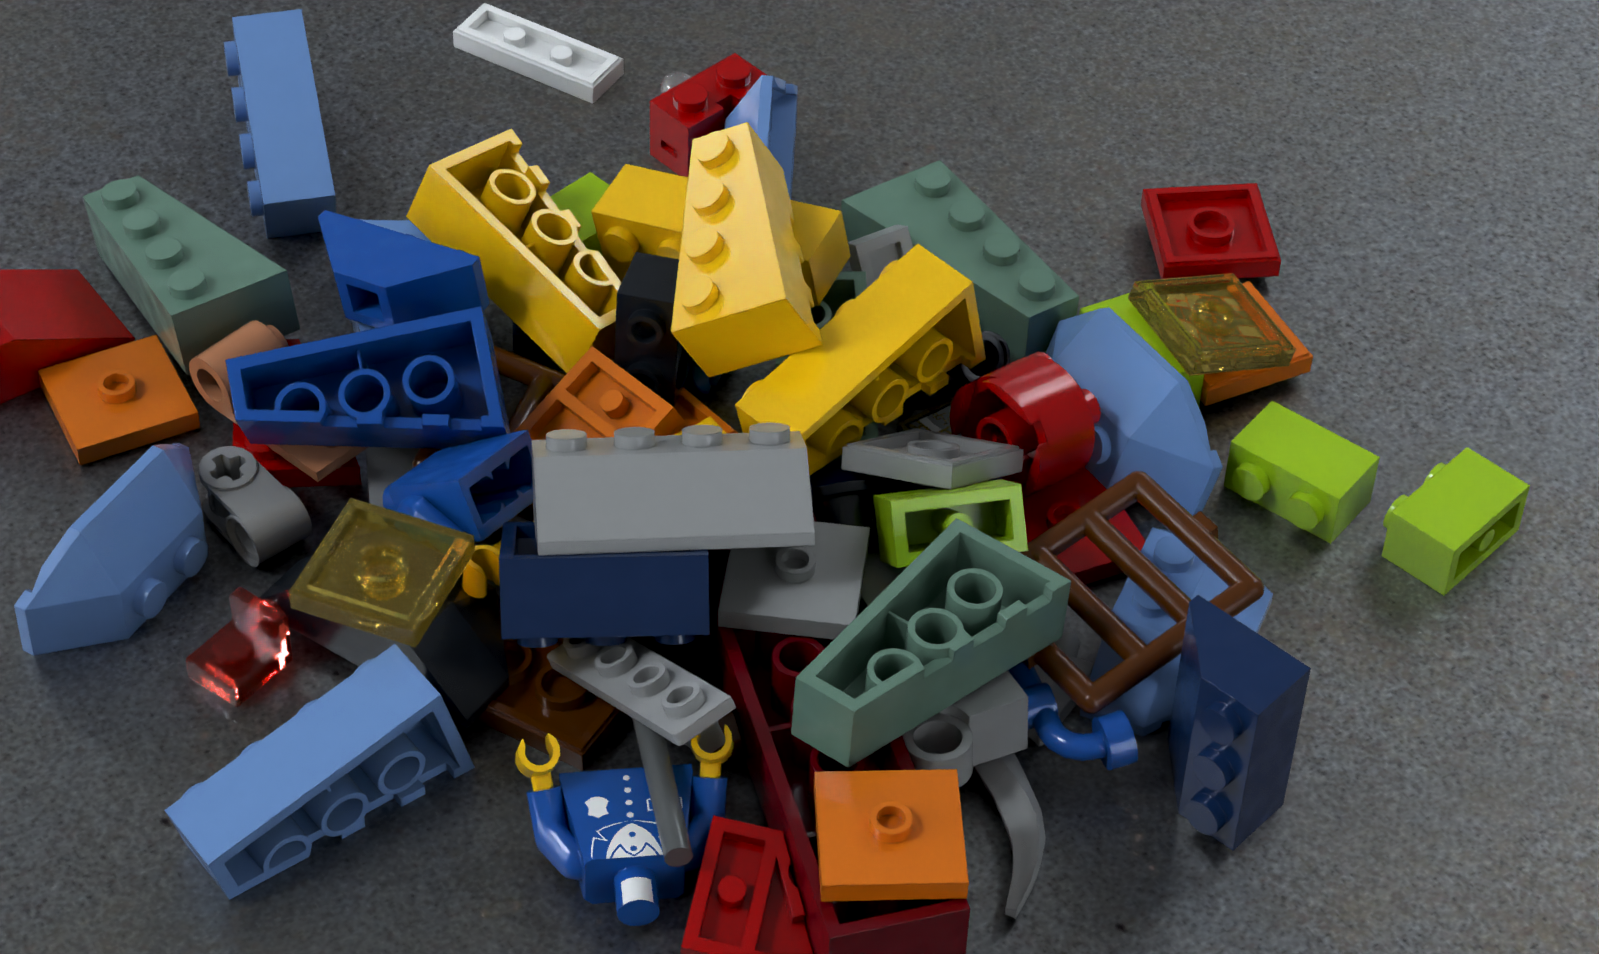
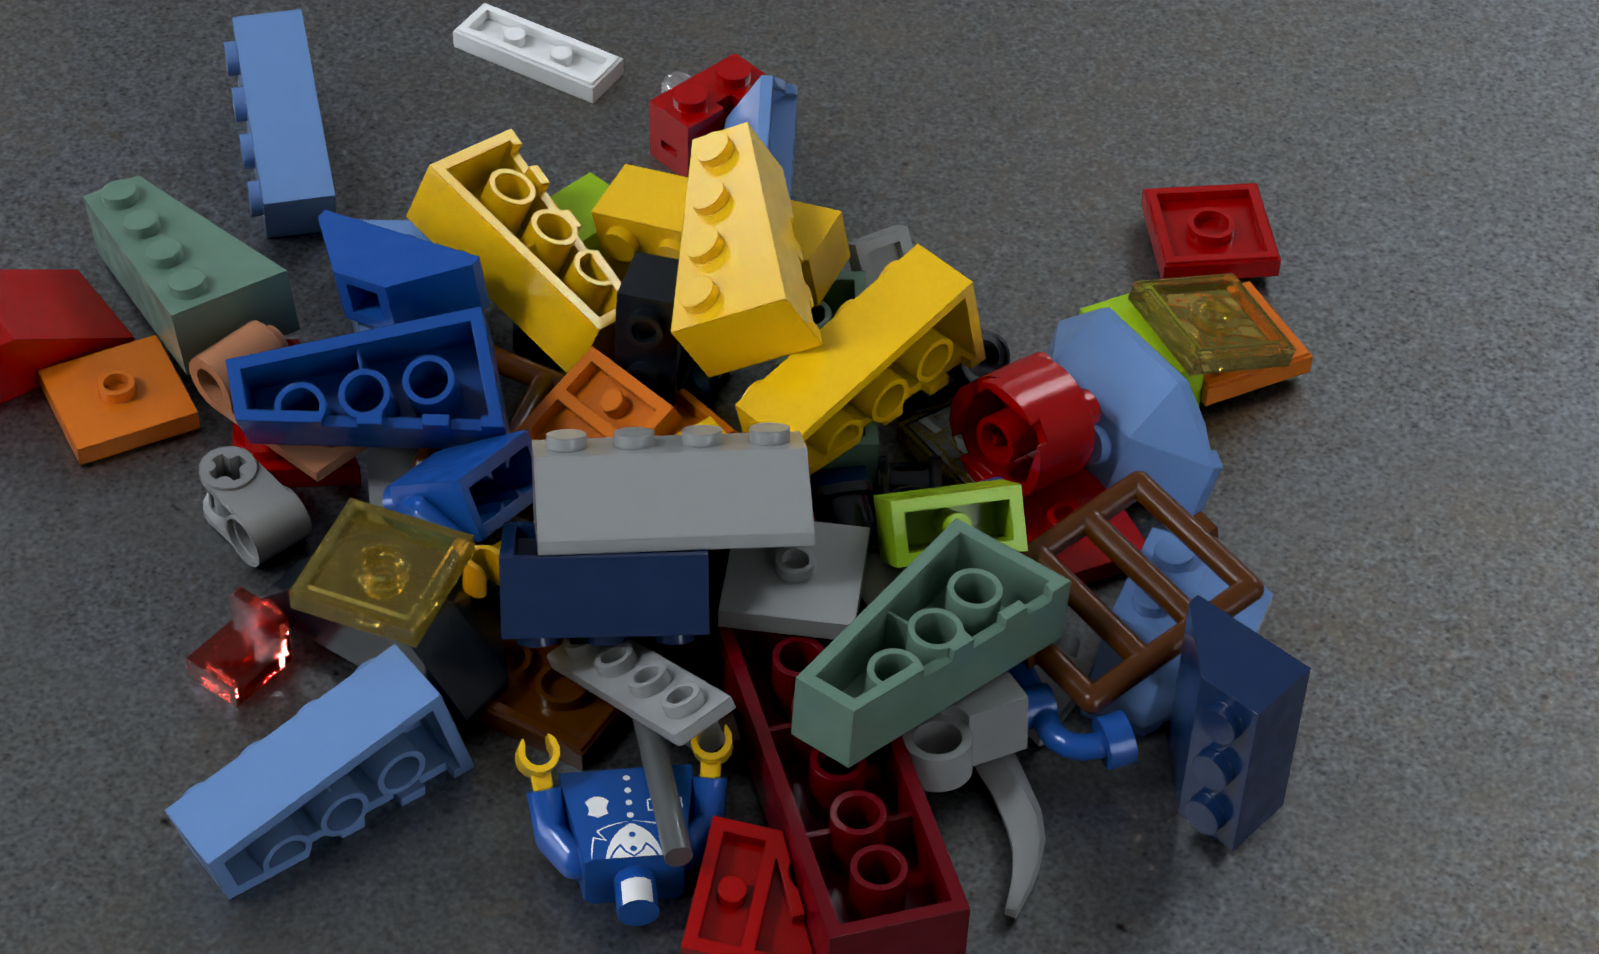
medium blue wedge [14,443,208,656] -> none
orange plate [814,769,969,902] -> none
sand green wedge [841,160,1079,363] -> none
light grey plate [841,428,1024,490] -> none
lime brick [1224,401,1380,544] -> none
lime brick [1381,447,1530,596] -> none

